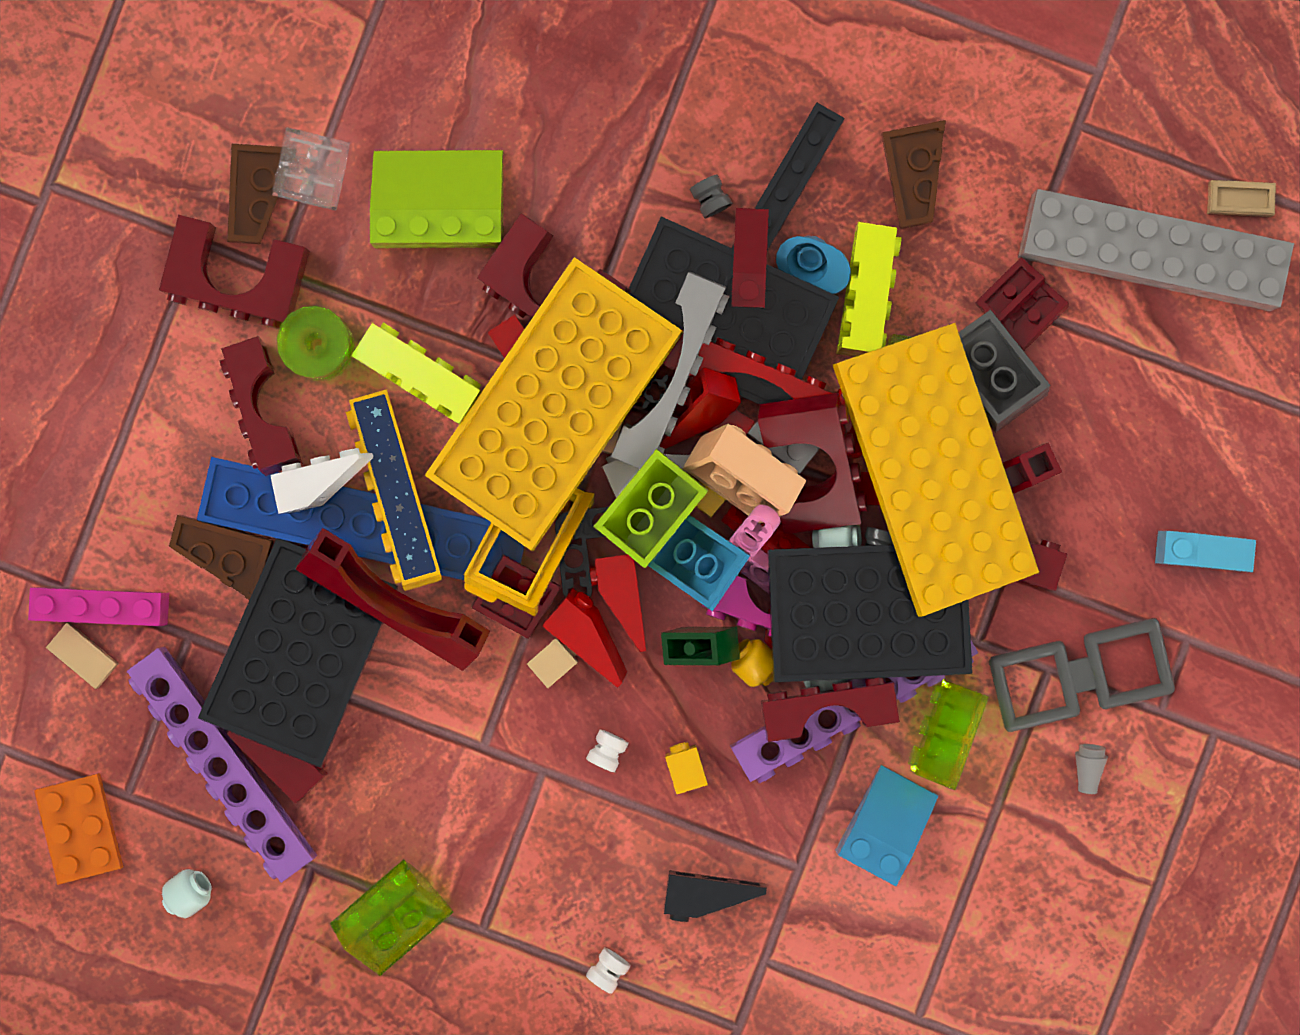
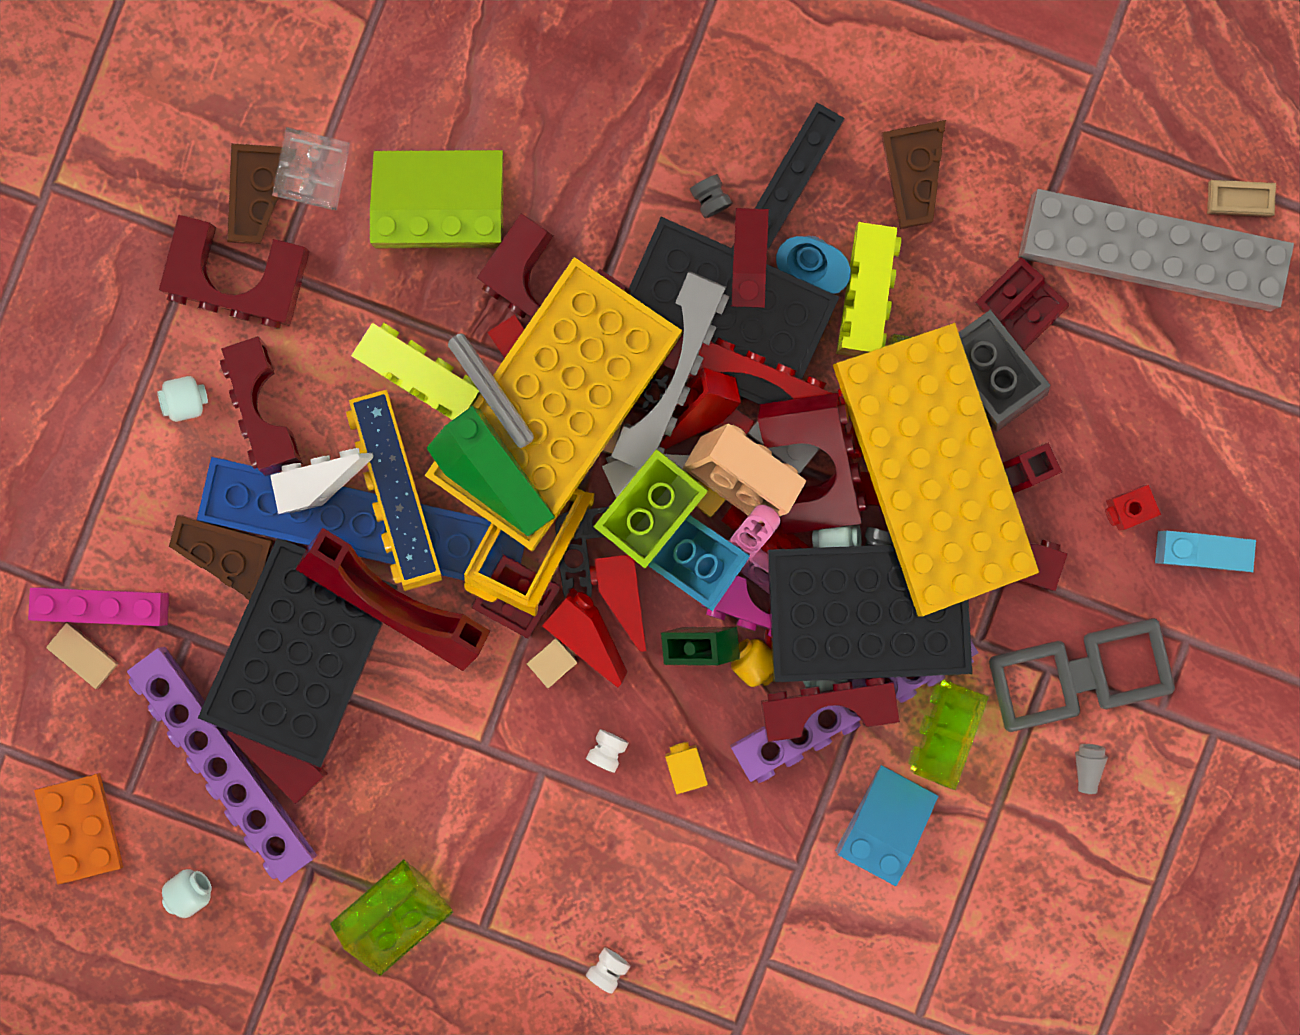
clear neon green wheel [277,306,355,381] -> none
black slope [664,870,767,922] -> none
none -> light aqua head [157,376,208,422]
none -> green wedge [427,406,555,536]
none -> light grey axle [448,333,534,448]
none -> red brick [1105,485,1161,530]

